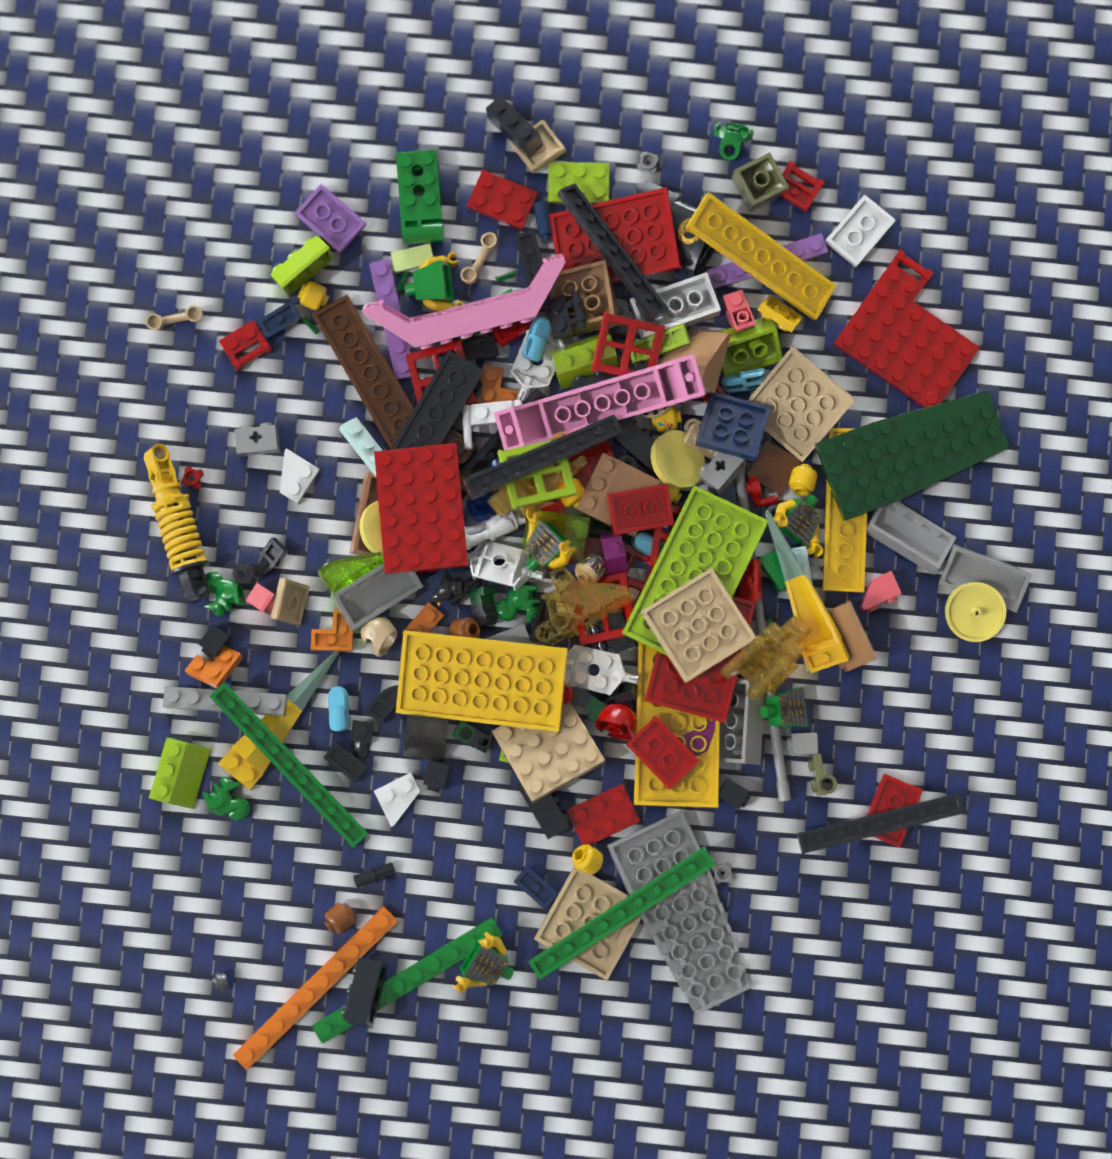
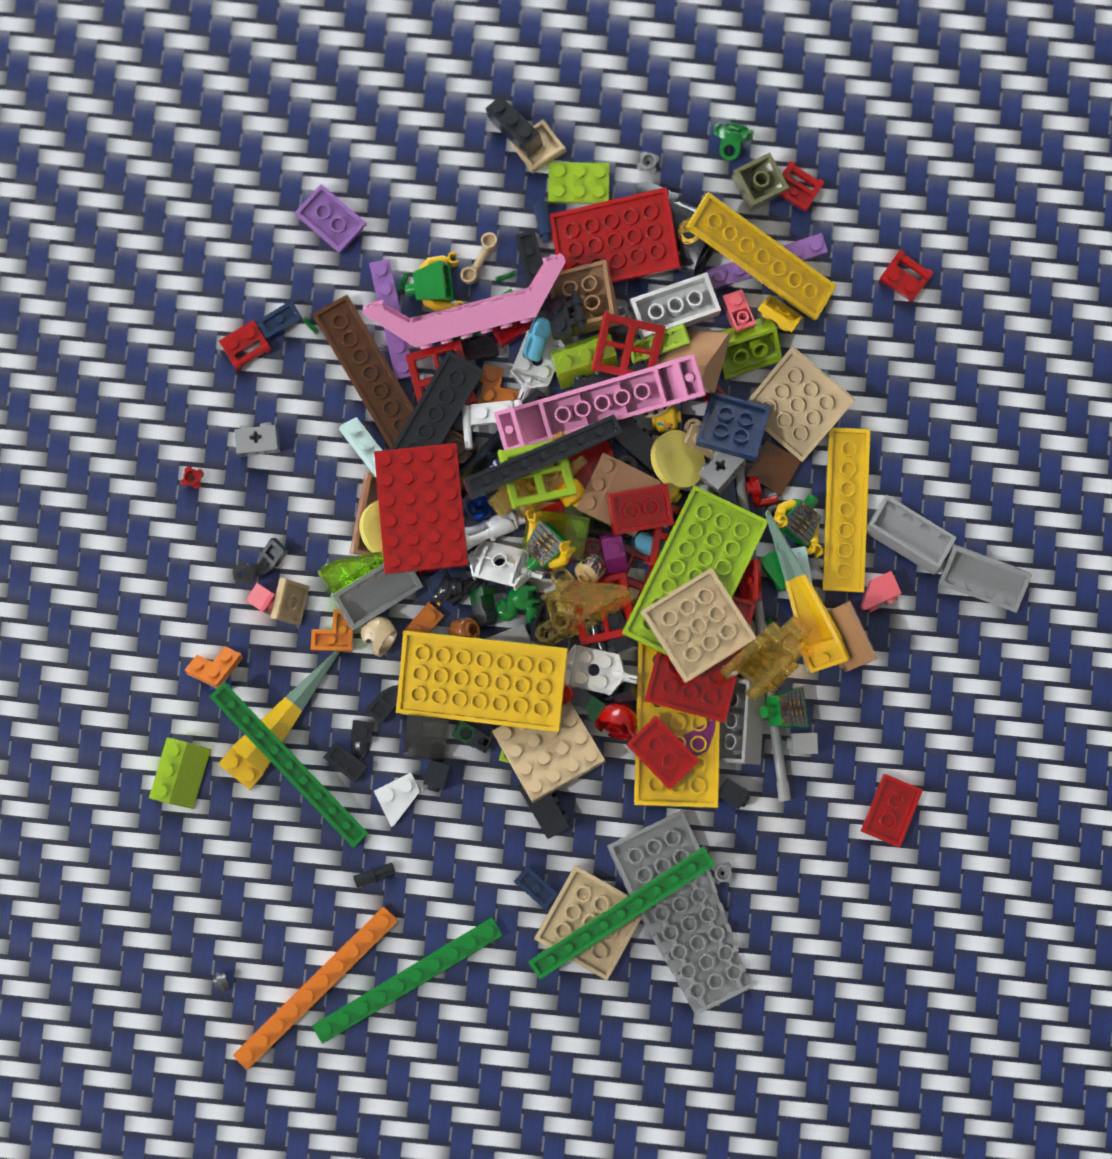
piece [144,444,210,604] -> none
tan bar [146,305,203,331] -> none
light grey plate [162,686,288,716] -> none
black brick [198,624,233,657] -> none
green animal [202,777,250,821] -> none
green animal [205,571,246,616] -> none
lime slope [270,235,335,297] -> none
white wing [280,448,320,504] -> none
yellow head [297,281,329,311] -> none
dark orange head [324,903,356,934] -> none
medium azure arm [328,686,350,731] -> none
black brick [342,957,388,1029] -> none
yellowish green tile [391,244,433,273] -> none
green hinge [396,149,444,245] -> none
torso [453,932,514,993] -> none
red plate [467,170,538,231] -> none
black plate [557,183,669,321] -> none
red plate [566,783,640,845] -> none
yellow head [572,844,603,875] -> none
medium azure arm [721,368,765,393] -> none
yellow head [789,464,817,496] -> none
black plate [796,793,965,854] -> none
olive plate [808,754,837,796] -> none
dark green wing [814,391,1009,521] -> none
white plate [825,195,896,267] -> none
red plate [833,278,980,408] -> none
light yellow piece [945,582,1006,642] -> none

